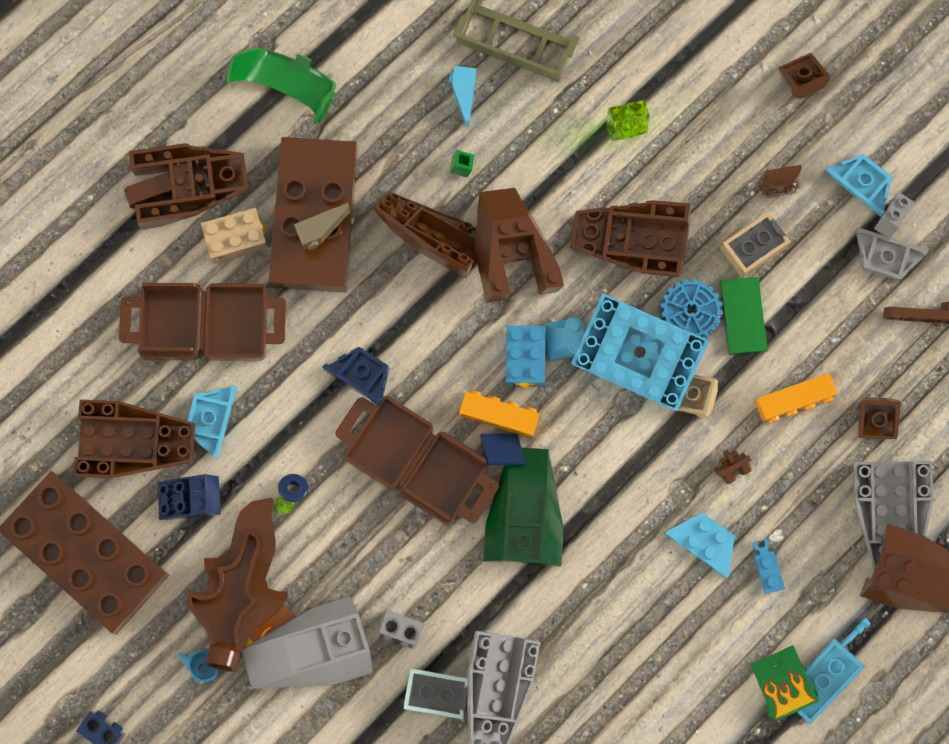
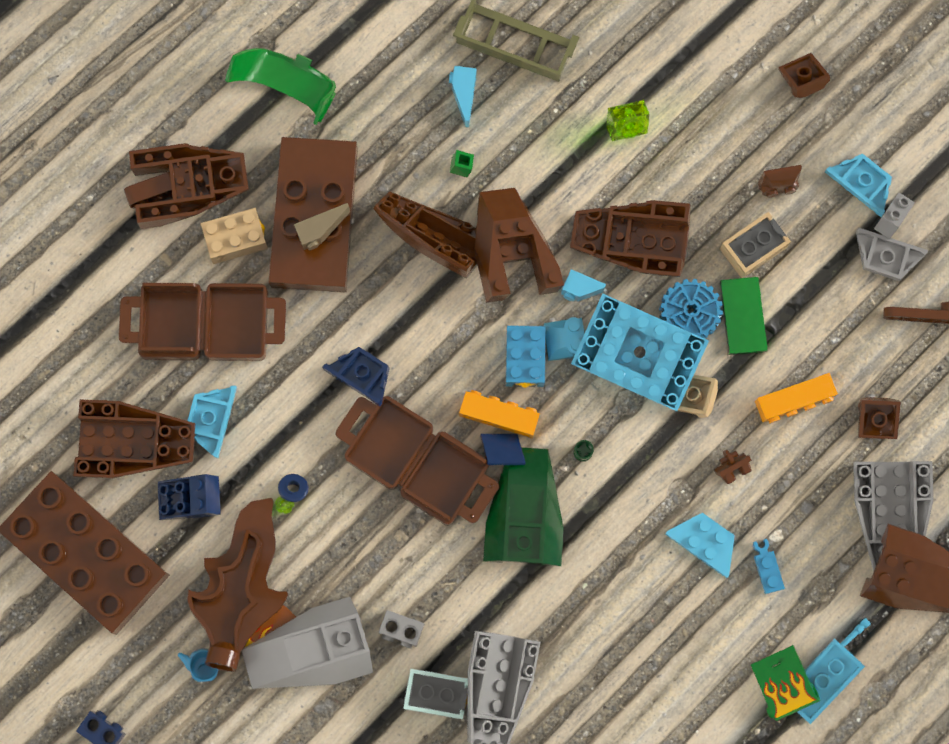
none -> medium azure slope [561,269,606,302]
none -> dark green wheel [573,440,594,462]

